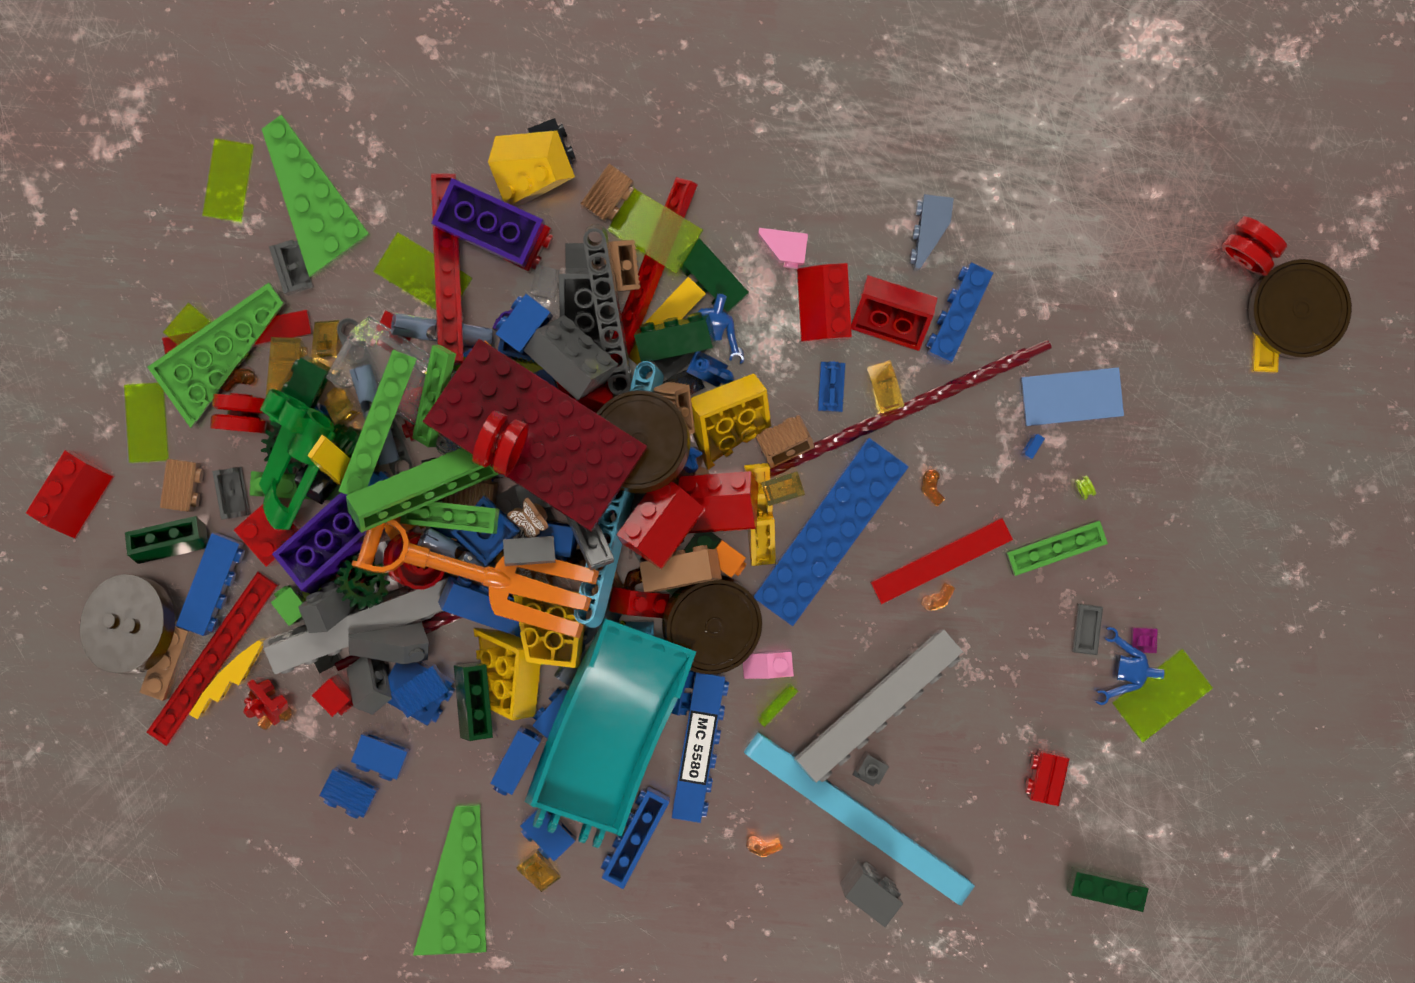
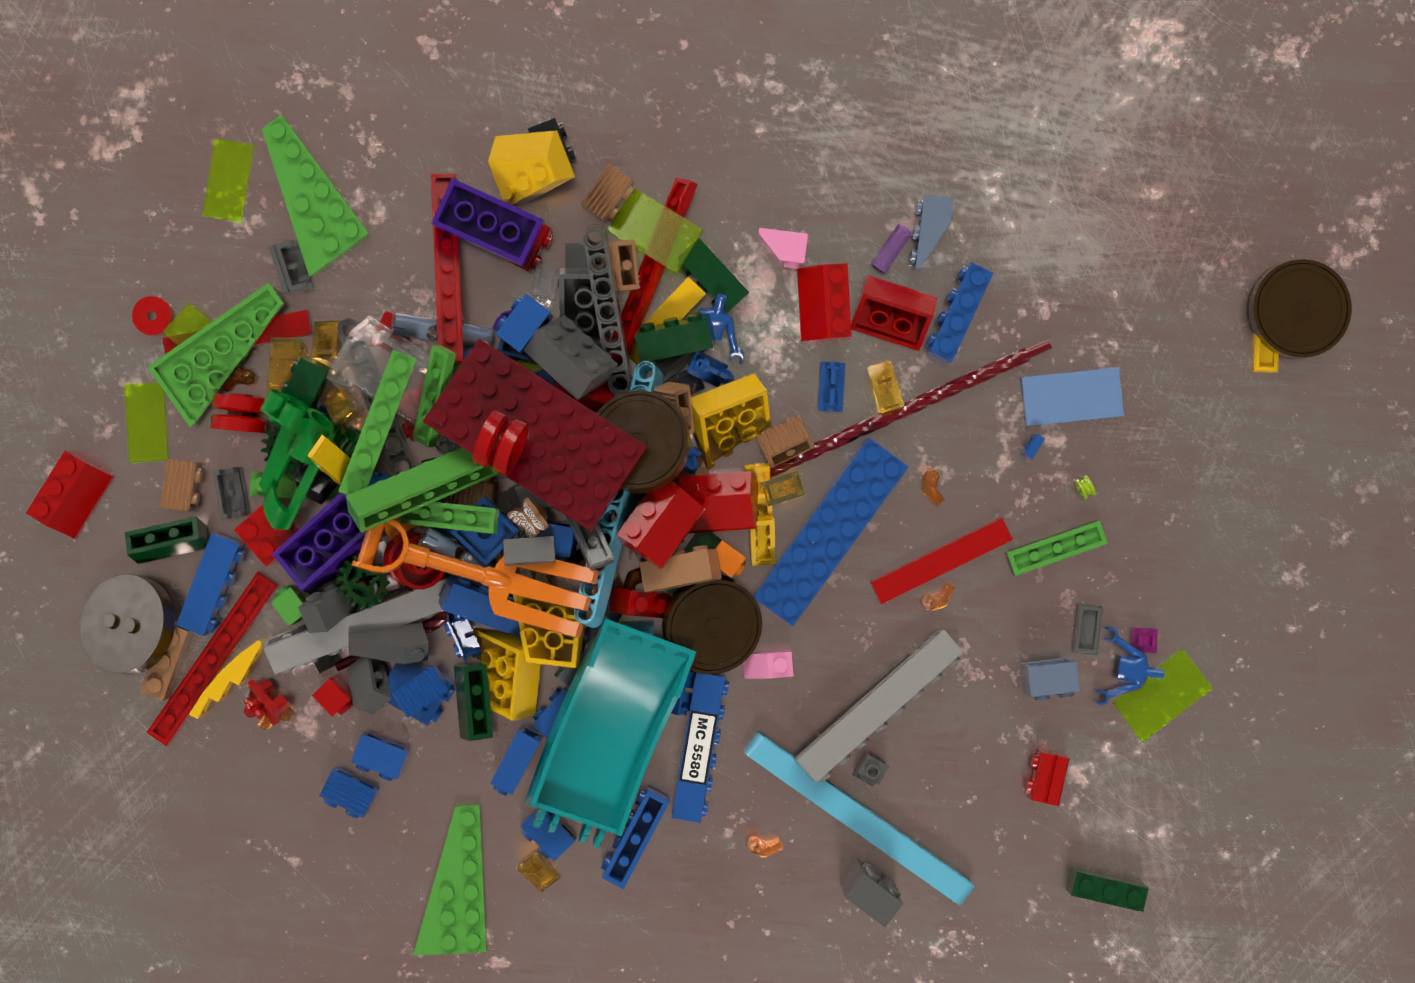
sand blue piece [349,364,400,465] -> none
clear neon green window [373,232,473,310] -> none
clear neon green tile [758,684,798,727] -> none
red wheel [1221,216,1287,276] -> none
none -> red piece [132,296,173,336]
none -> hinge [444,613,482,664]
none -> medium lavender piece [871,224,913,274]
none -> sand blue brick [1020,658,1081,701]

